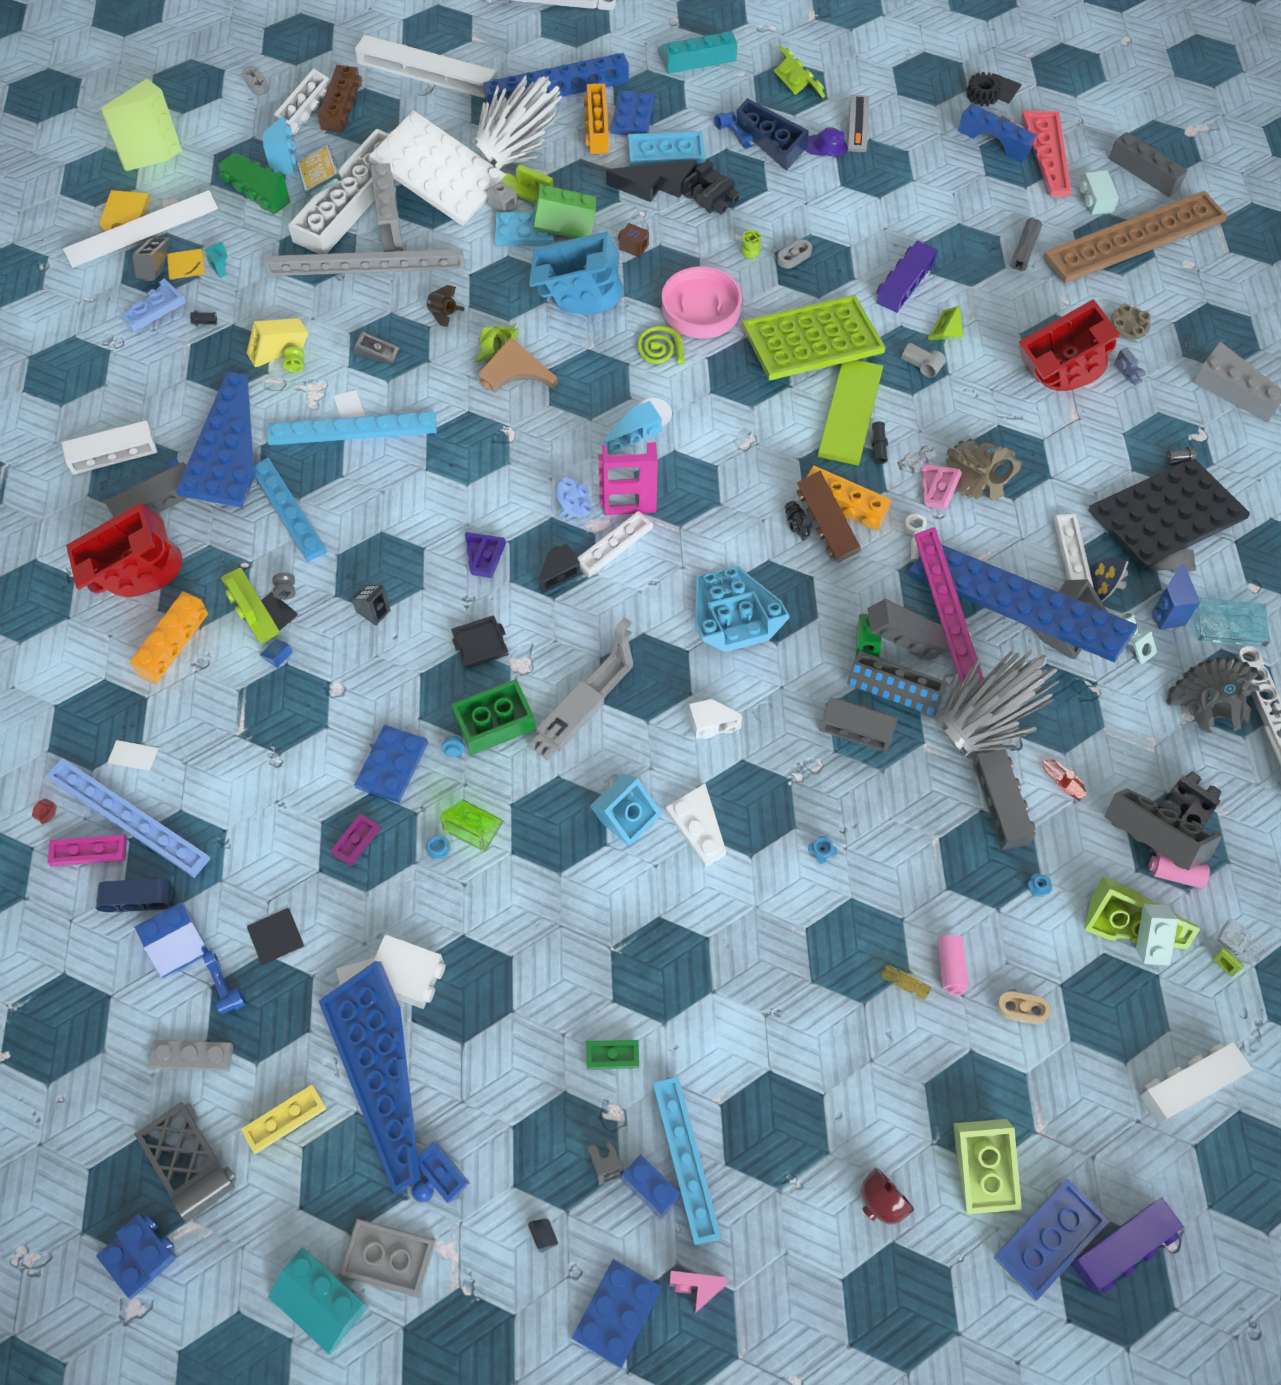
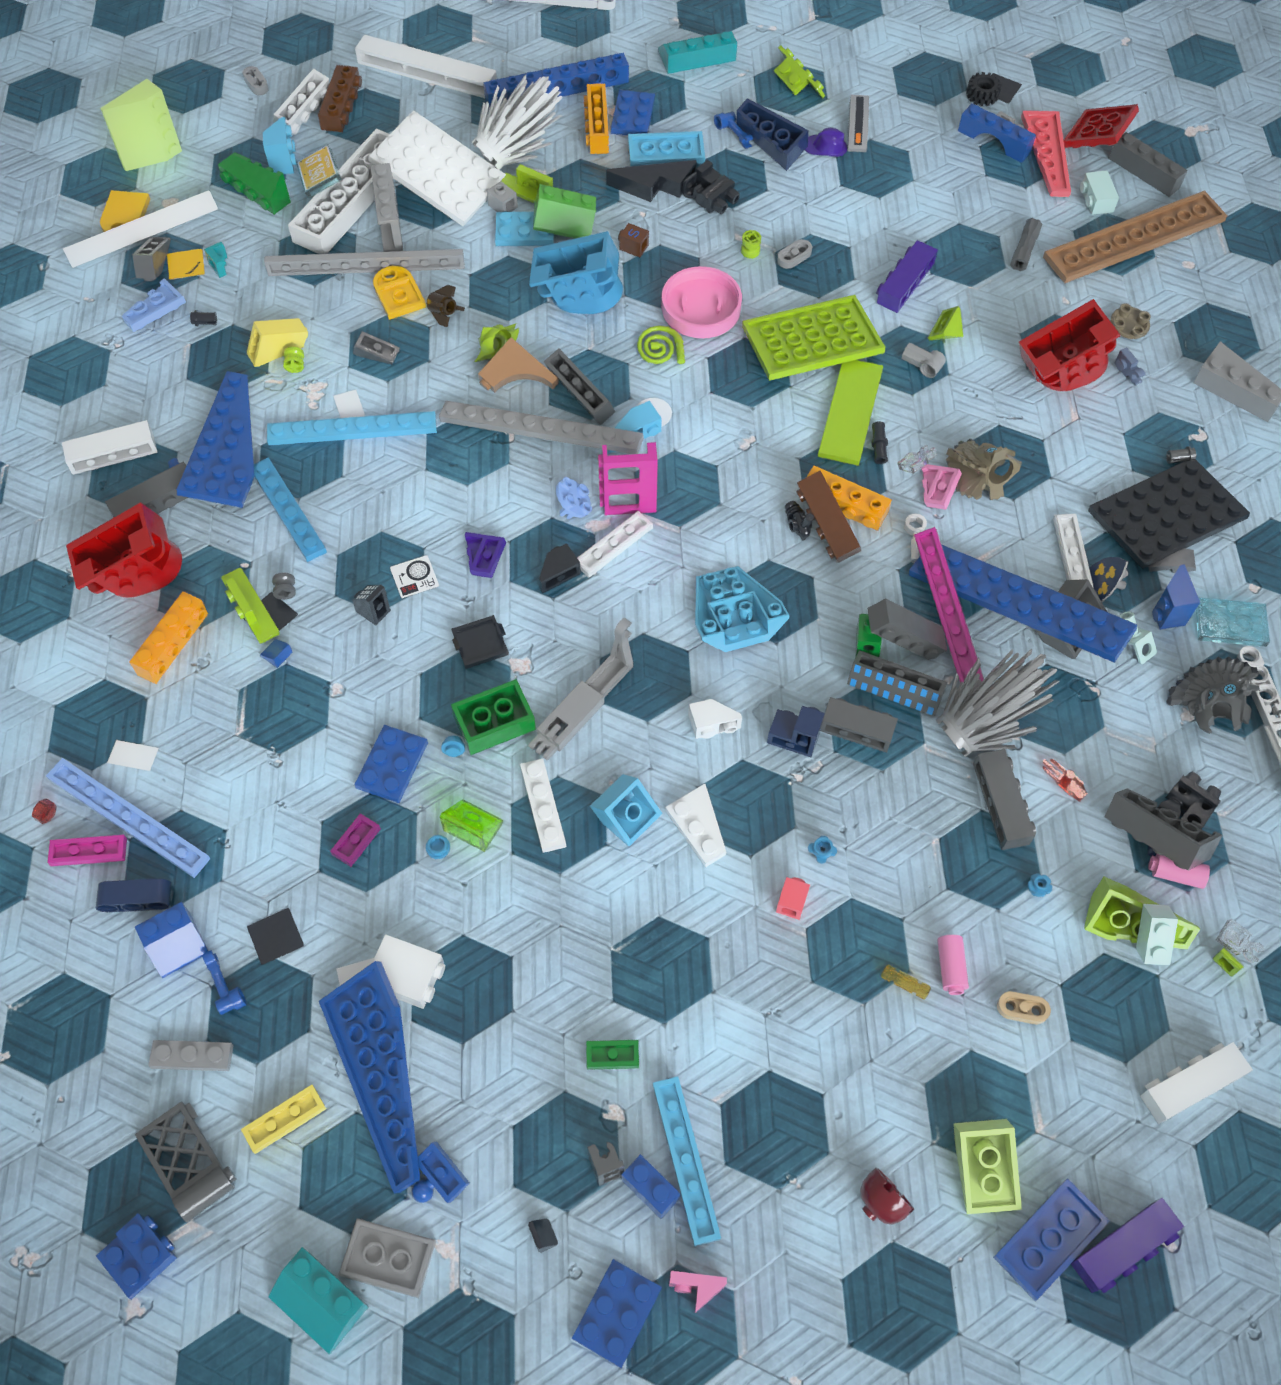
none -> yellow tile [373,266,426,320]
none -> white sticker [390,555,439,598]
none -> light grey plate [439,401,644,454]
none -> white plate [520,758,566,853]
none -> dark grey brick [544,348,615,425]
none -> dark blue brick [767,706,825,758]
none -> coral brick [776,877,810,920]
none -> red plate [1064,104,1139,148]

